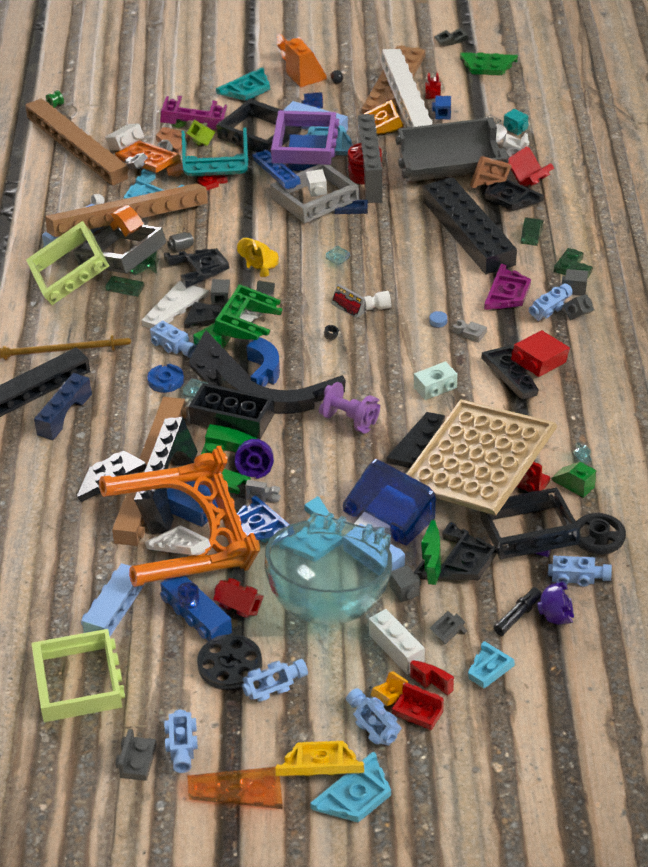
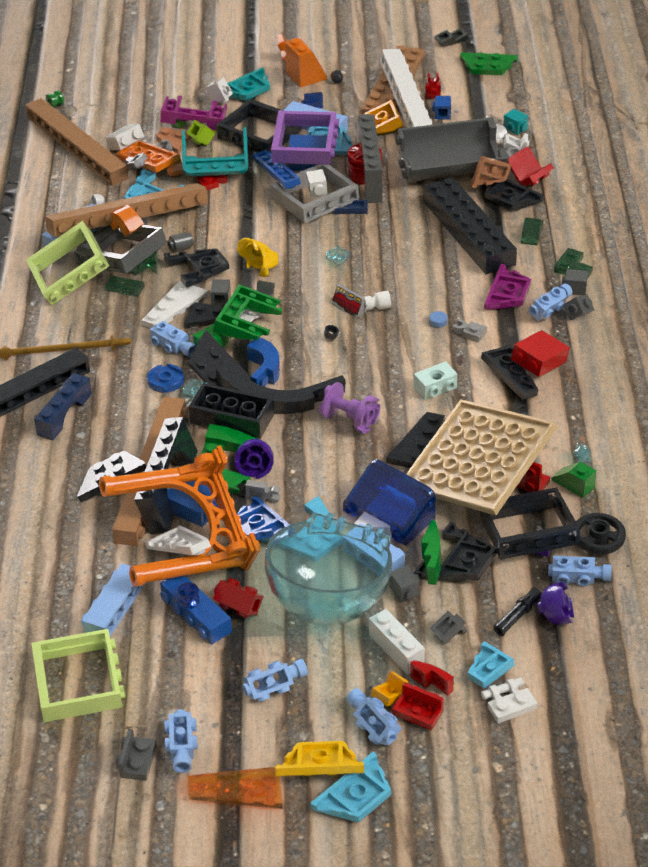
black wedge [197,634,262,690] -> none
none -> white brick [206,78,233,104]
none -> white plate [481,677,538,724]

